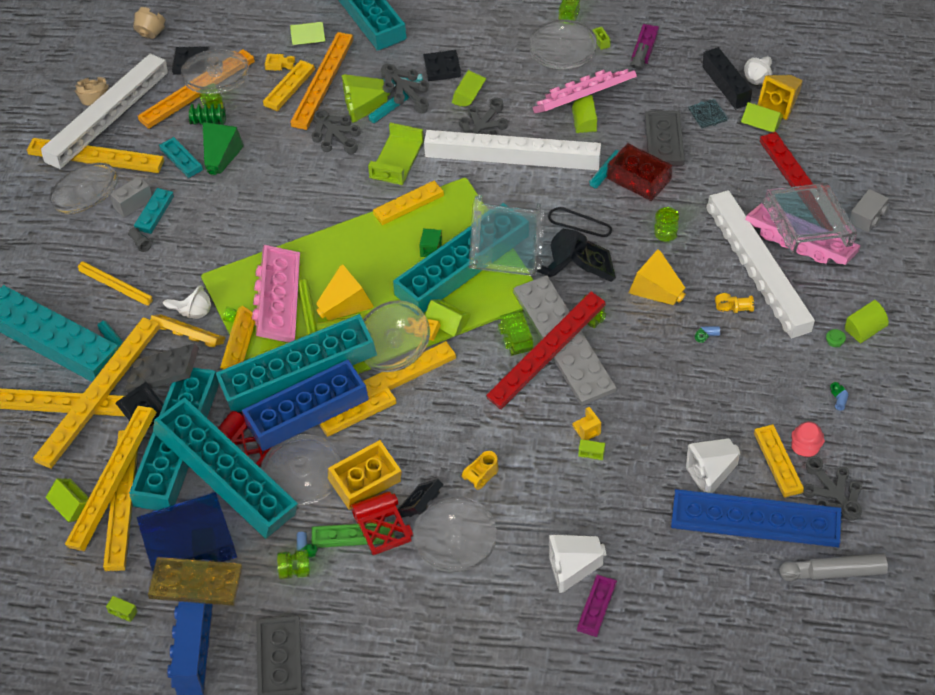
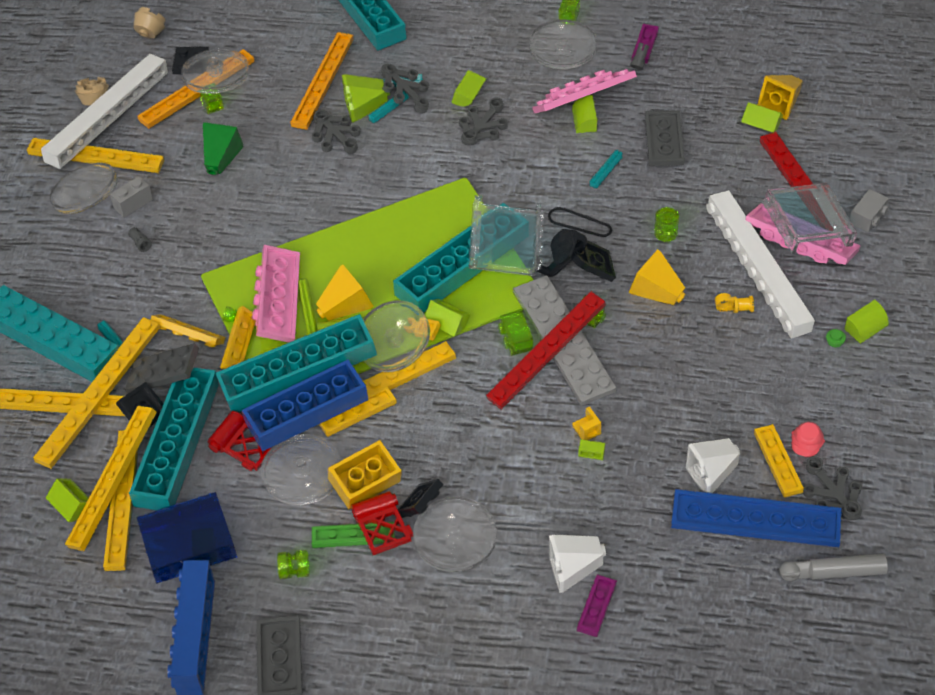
yellow axle [78,261,153,306] -> none
lime piece [106,596,138,622] -> none
teal plate [134,188,174,234] -> none
clear yellow plate [148,557,242,606] -> none
teal brick [153,397,298,539] -> none
teal plate [159,137,203,178] -> none
white piece [163,285,211,319] -> none
green piece [189,103,226,125] -> none
yellow plate [263,60,315,111] -> none
yellow plate [265,54,295,71] -> none
lime brick [290,22,325,45] -> none
arm [296,532,318,558] -> none
lime panel [368,122,424,185] -> none
yellow plate [373,180,444,225] -> none
green brick [419,228,442,257] -> none
black plate [423,50,461,82] -> none
white brick [424,130,601,170] -> none
yellow piece [462,451,499,490] -> none
lime piece [592,27,610,50] -> none
clear red brick [607,143,672,201] -> none
clear light blue piece [689,99,728,129] -> none
arm [695,326,720,343] -> none
black brick [702,47,752,110] -> none
white piece [744,56,773,85] -> none
arm [830,382,848,411] -> none

